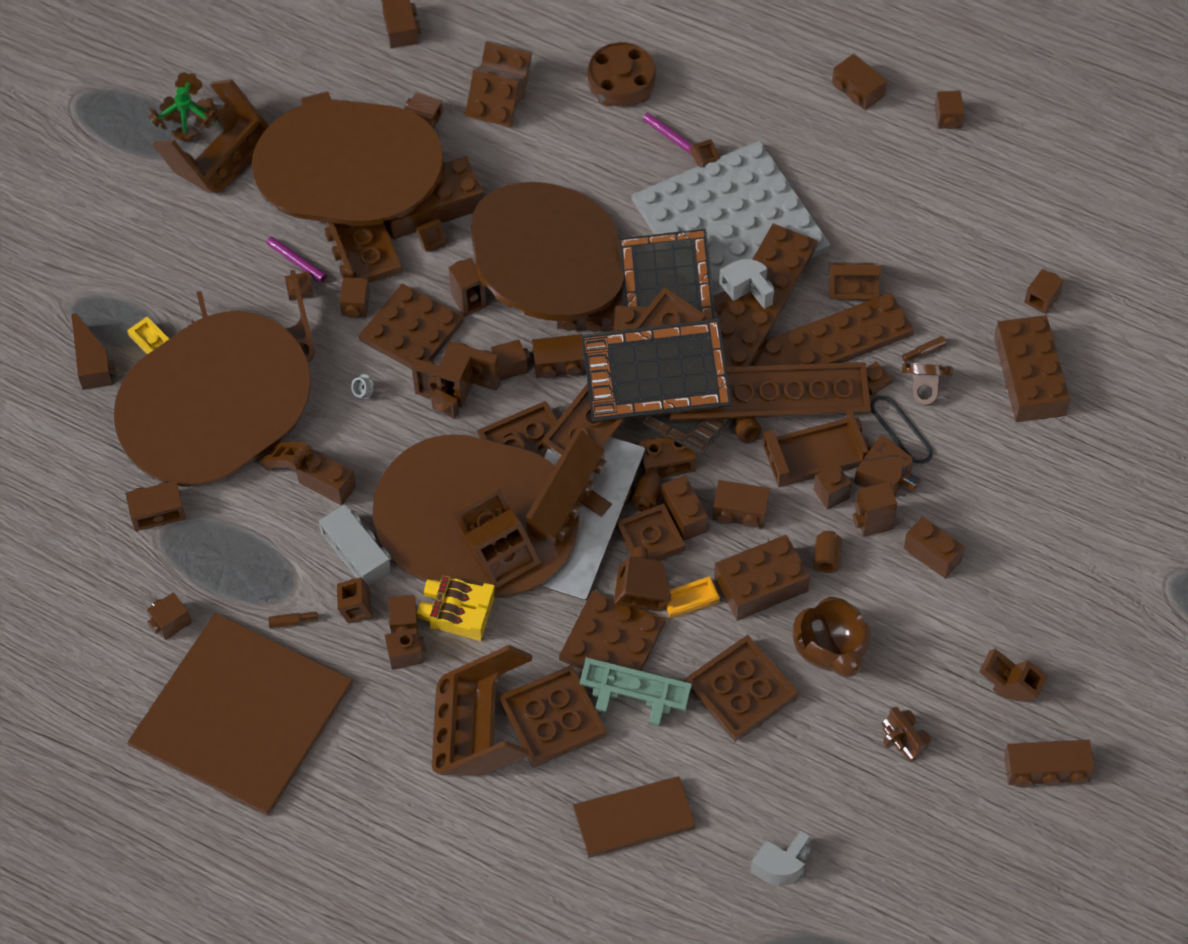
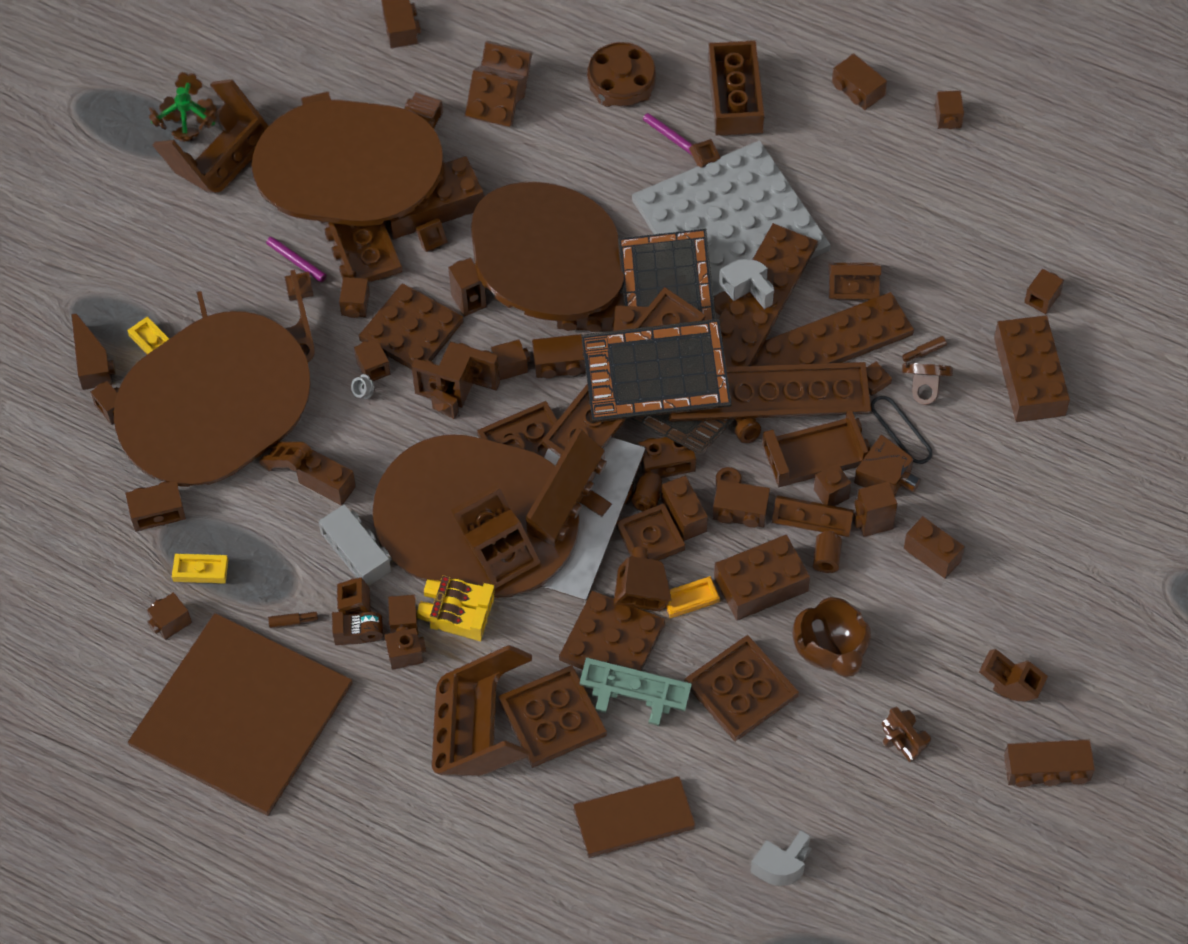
none -> reddish brown brick [90,381,119,425]
none -> yellow plate [172,554,229,583]
none -> reddish brown leg [332,612,383,646]
none -> reddish brown brick [354,338,391,381]
none -> reddish brown brick [708,40,764,136]
none -> reddish brown tile [715,467,742,487]
none -> reddish brown plate [772,495,854,537]

